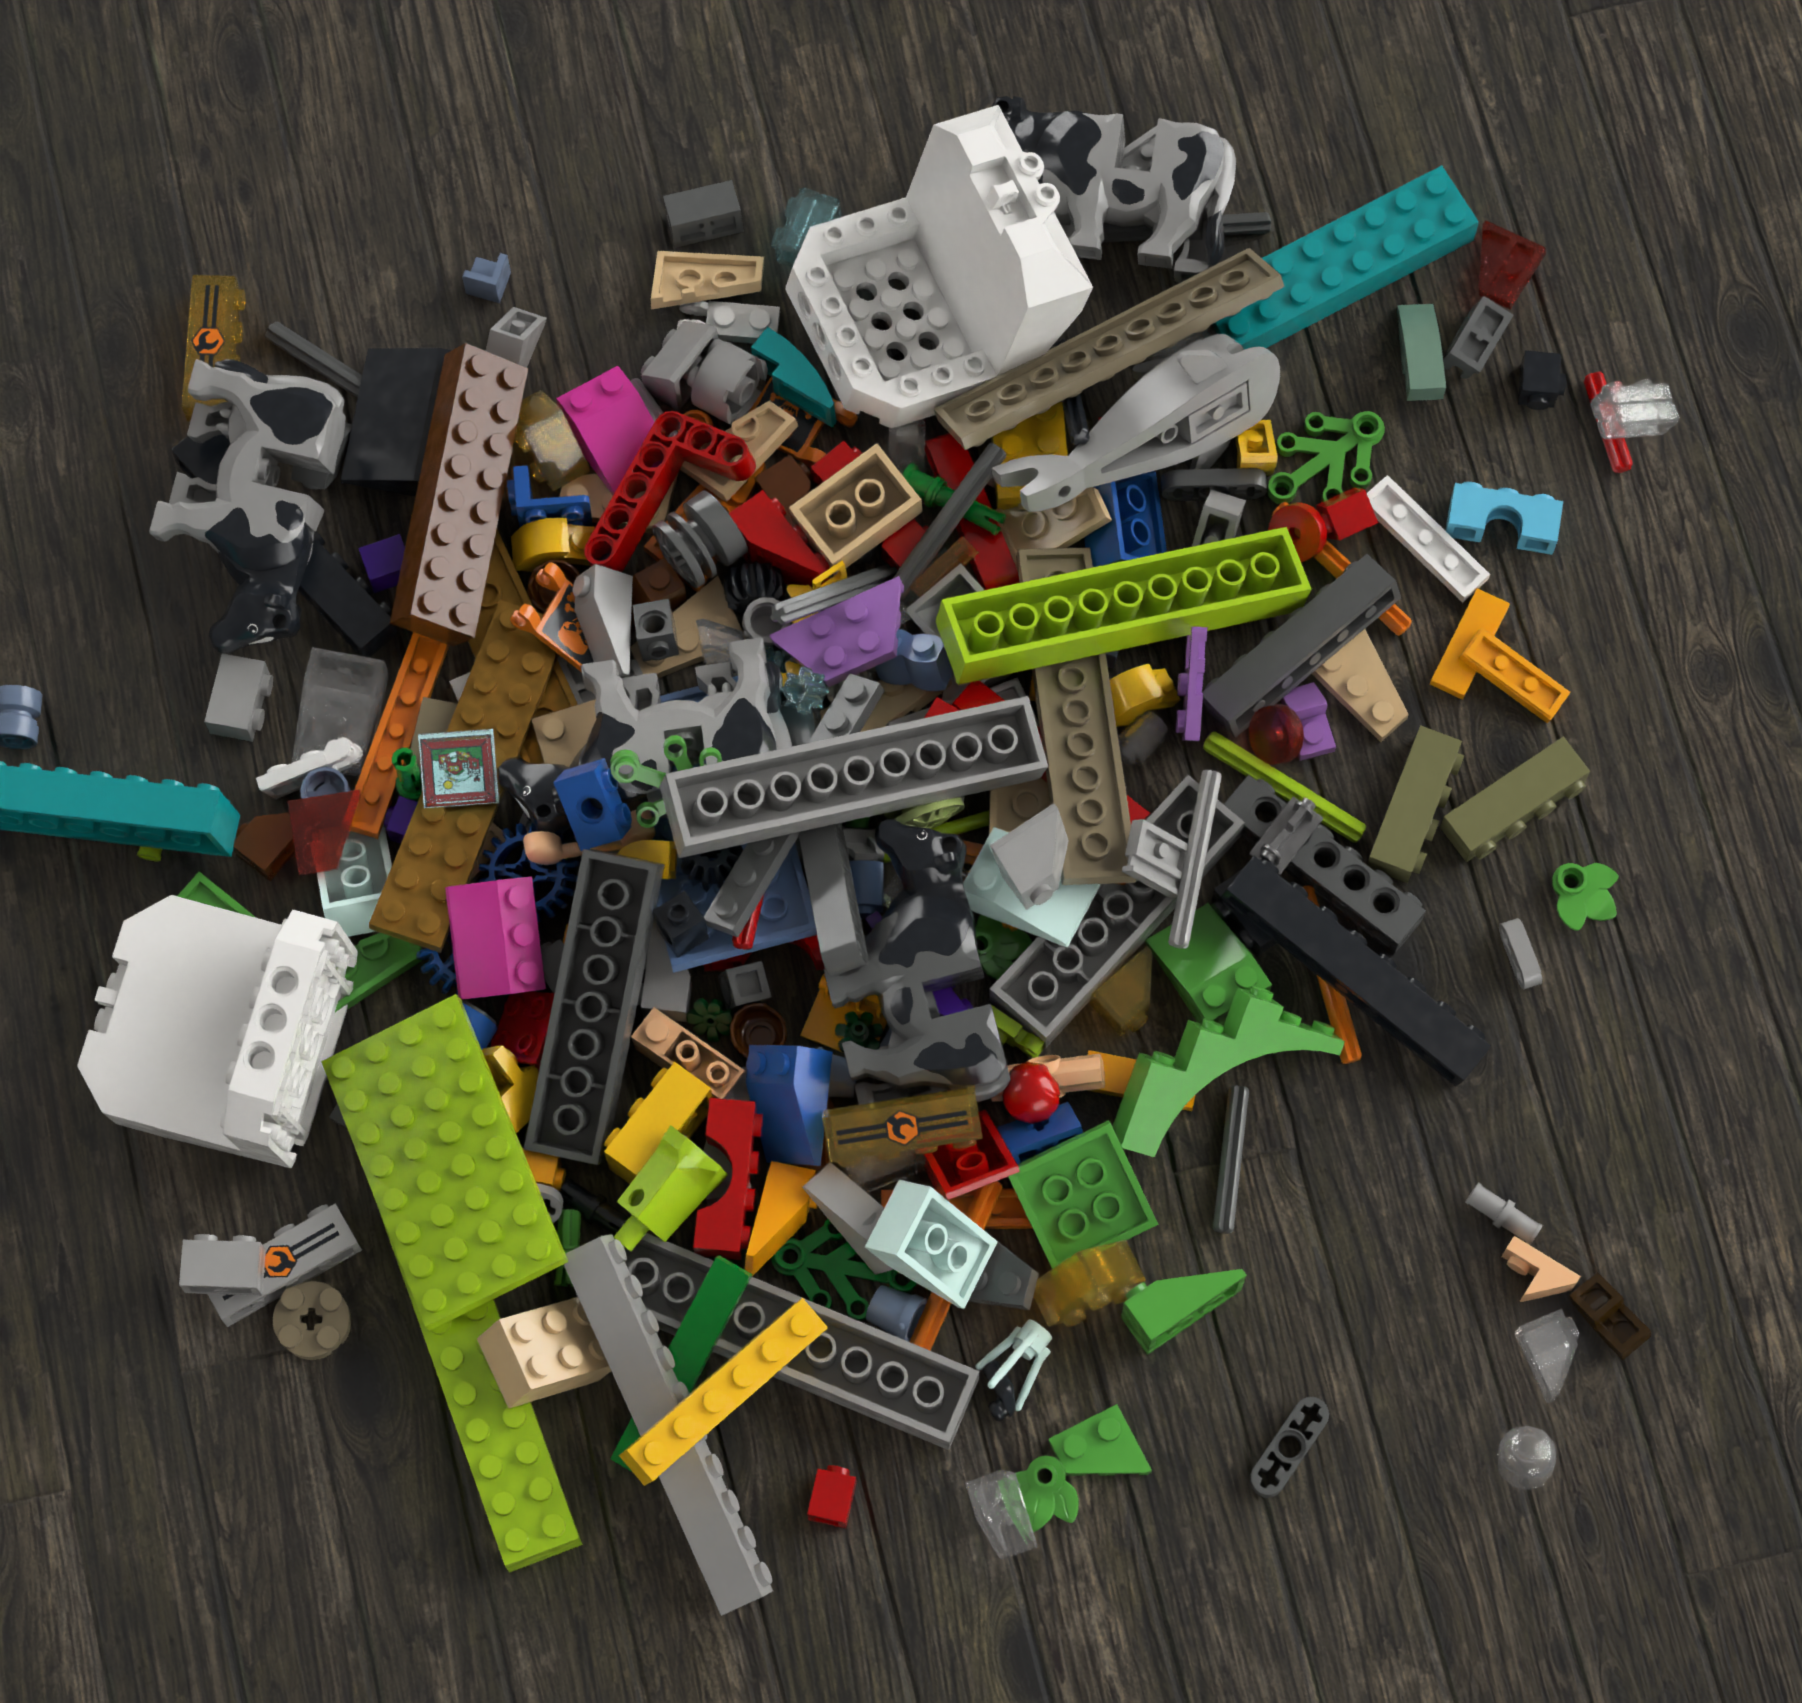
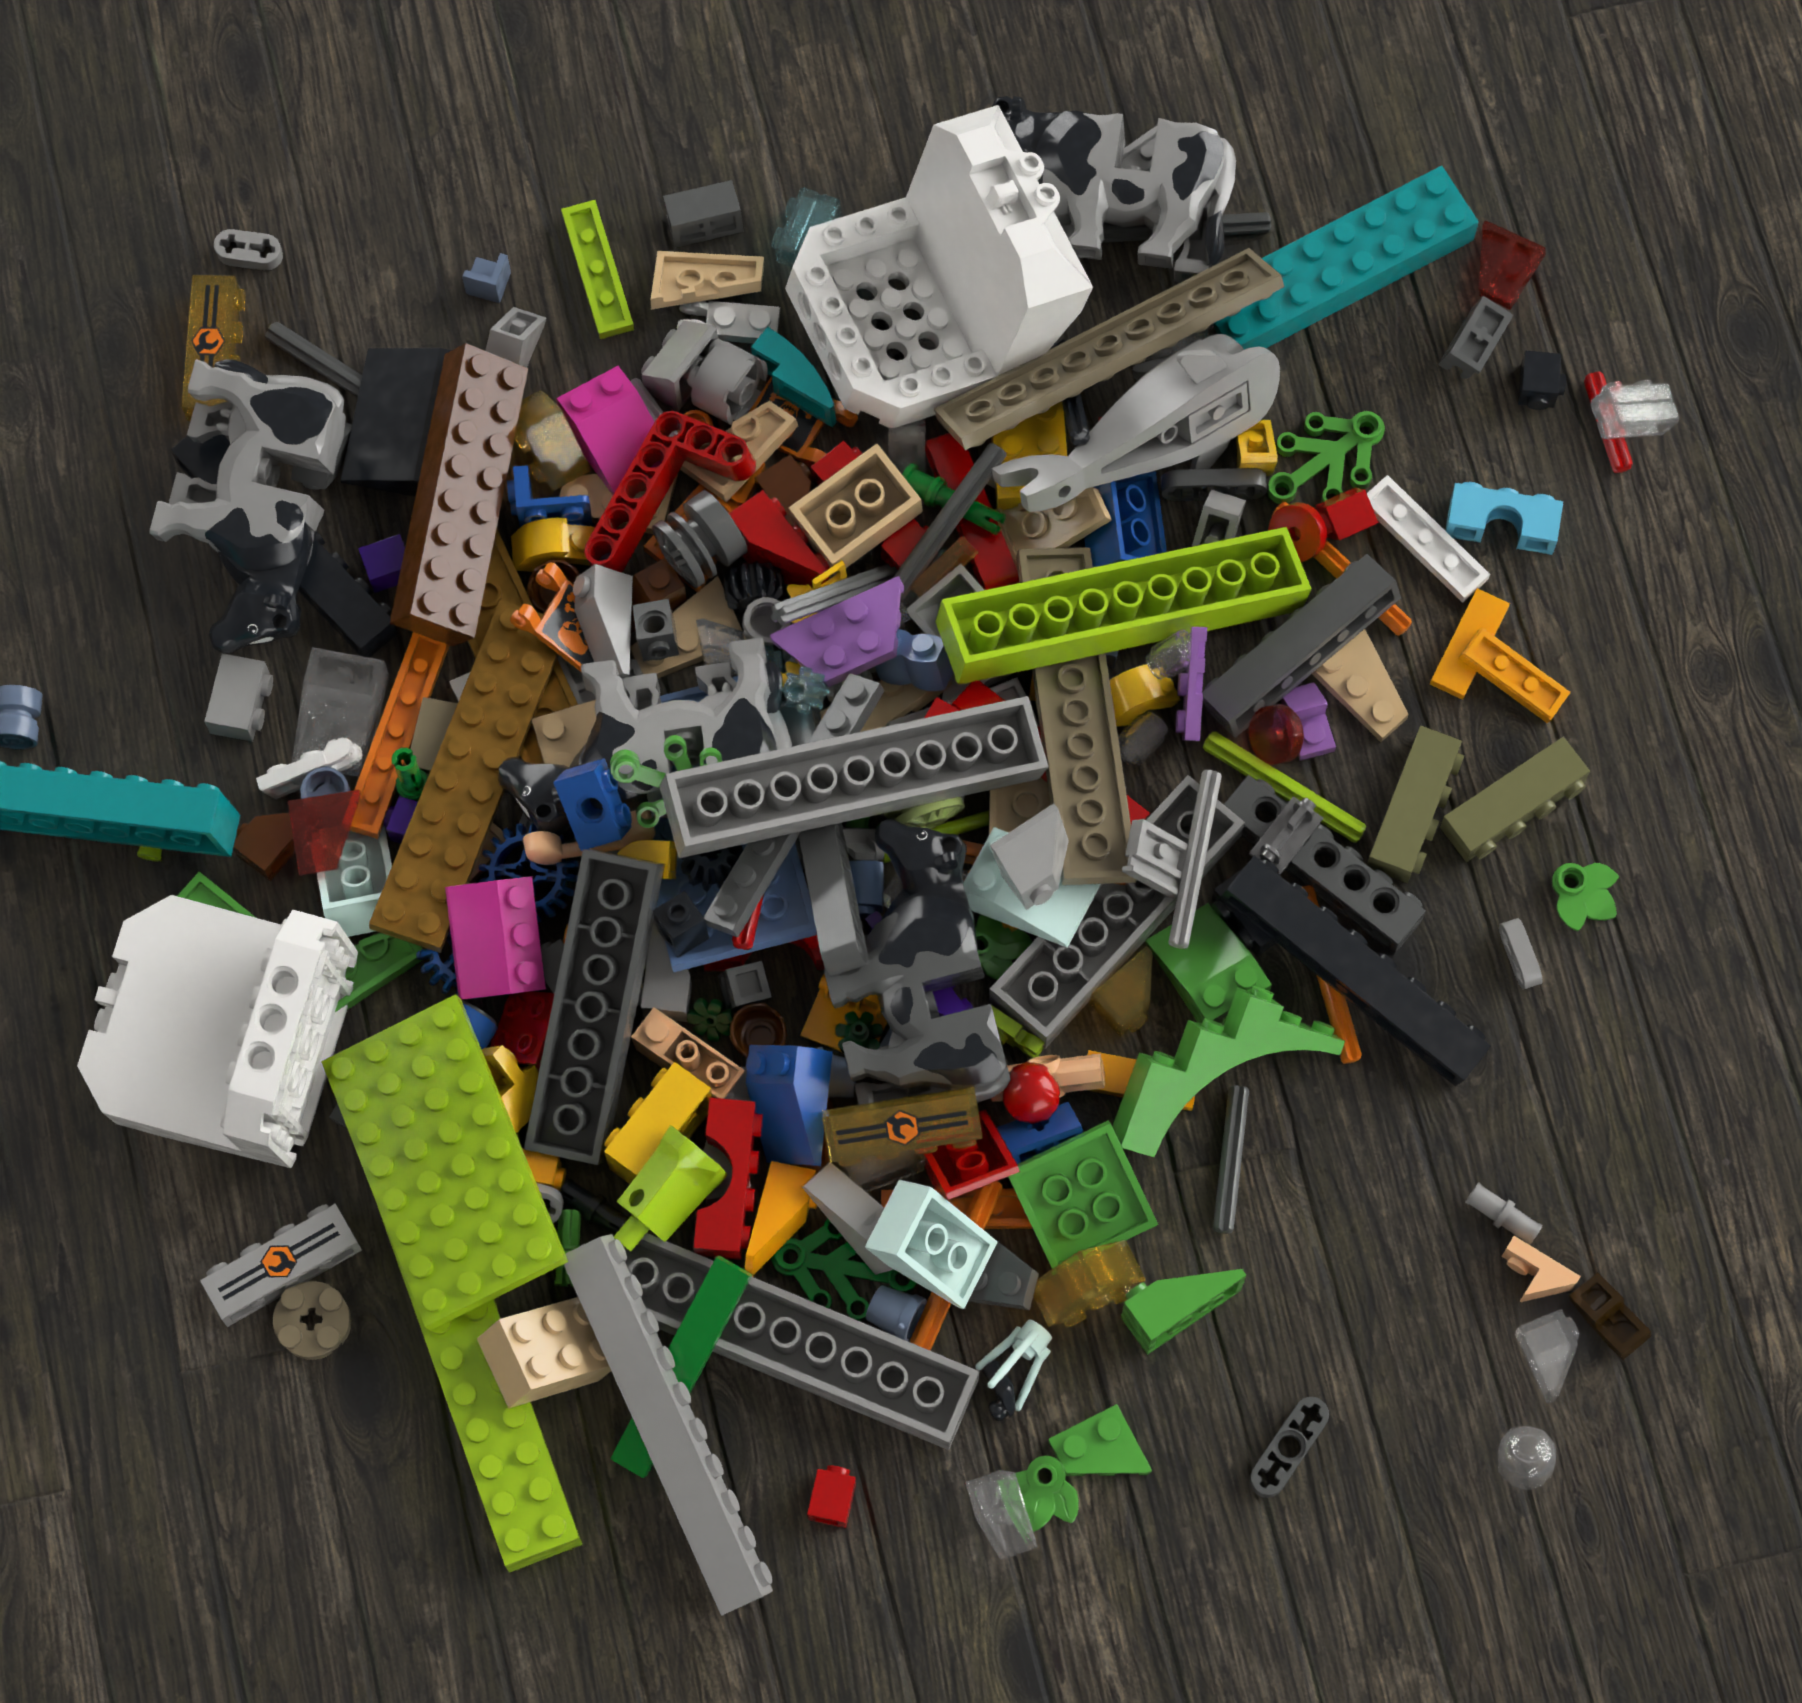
light grey brick [179,1234,266,1296] -> none
clear light blue tile [418,729,499,808] -> none
yellow brick [619,1298,828,1486] -> none
sand green slope [1397,304,1446,401] -> none
none -> light grey beam [214,229,283,271]
none -> lime plate [561,200,634,339]
none -> clear brick [1146,629,1191,680]

